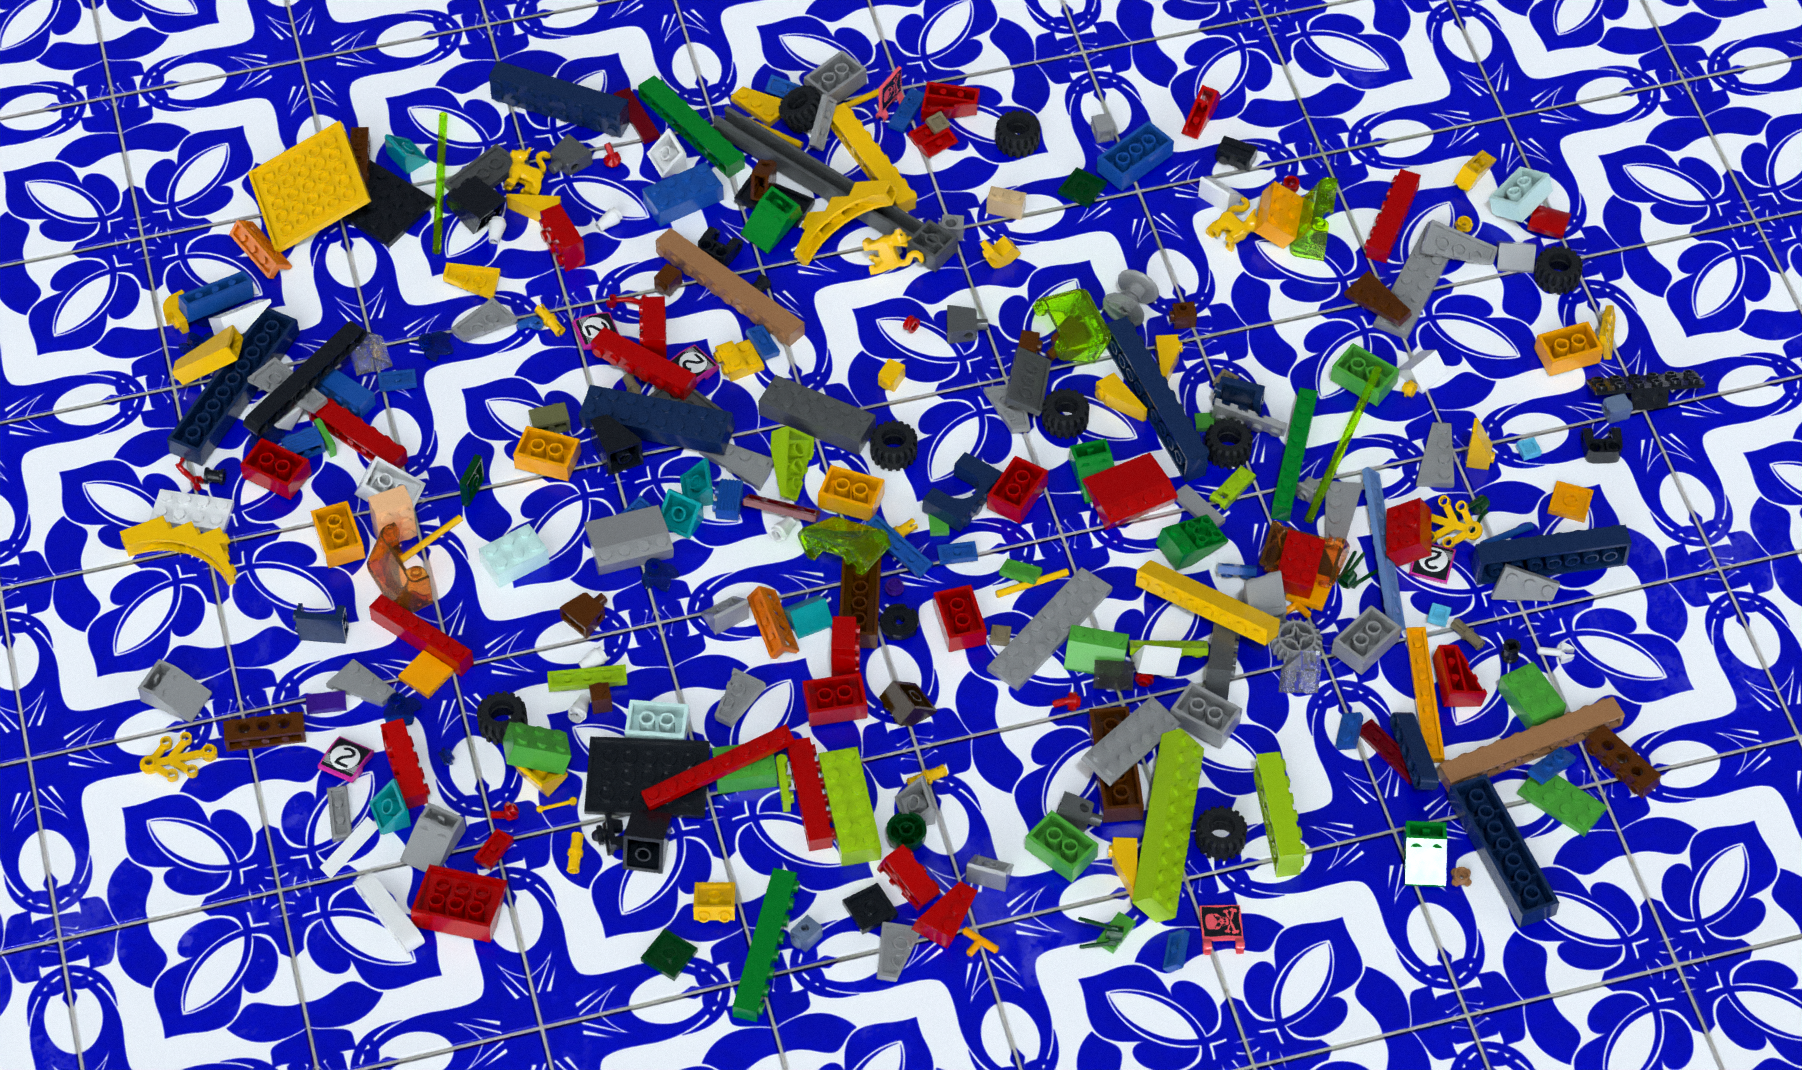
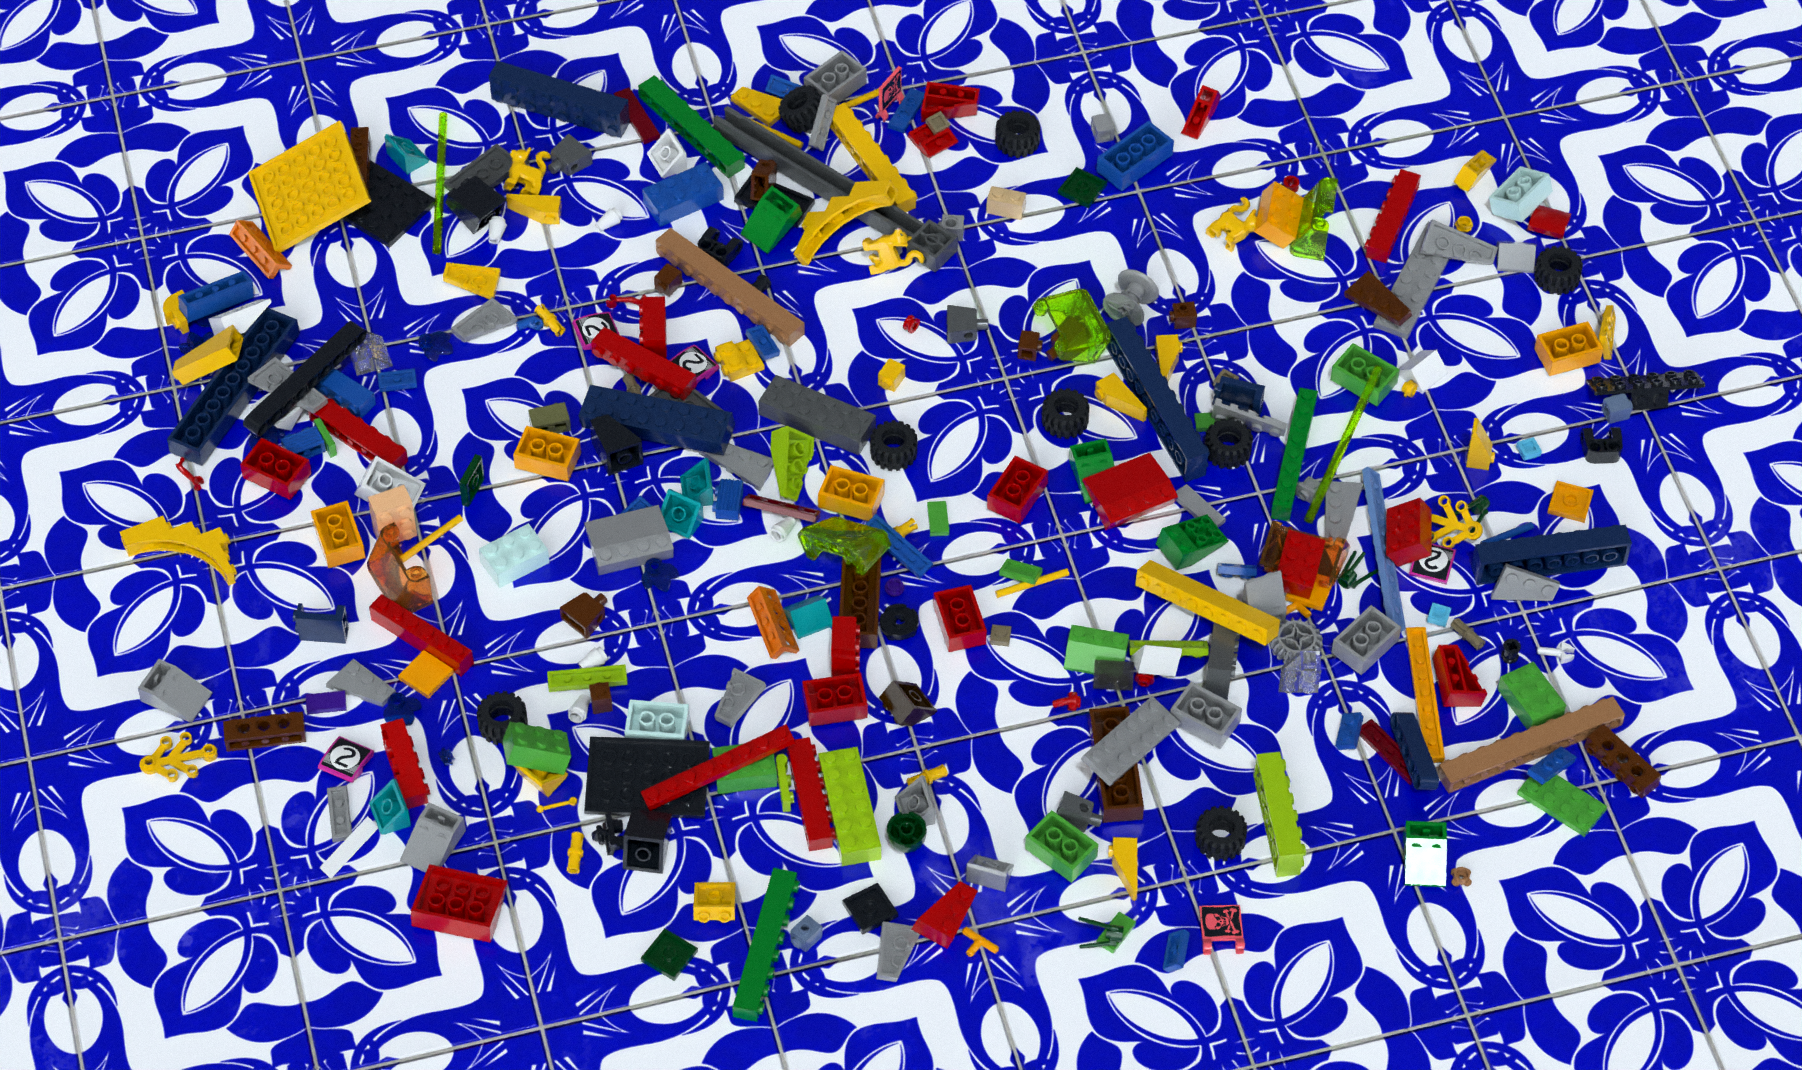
white plate [149,489,235,534] -> none
black bush [203,467,226,485] -> none
white beam [353,871,425,954] -> none
red plate [474,828,514,871] -> none
red plate [490,802,519,821] -> none
red brick [539,204,585,272] -> none
red plate [603,142,621,167] -> none
light grey slope [700,596,749,635] -> none
red wedge [876,844,941,911] -> none
dark blue arch [922,452,1003,532] -> none
blue plate [937,541,978,565] -> none
yellow brick [980,236,1021,268] -> none
light grey wing [983,384,1030,434] -> none
light grey plate [987,567,1113,691] -> none
dark grey plate [1005,346,1052,416] -> none
lime brick [1132,728,1204,923] -> none
white slope [1198,176,1244,212] -> none
lime plate [1209,465,1256,510] -> none
black brick [1216,135,1258,171] -> none
light grey wing [1416,422,1454,488] -> none
dark blue brick [1448,774,1560,928] -> none

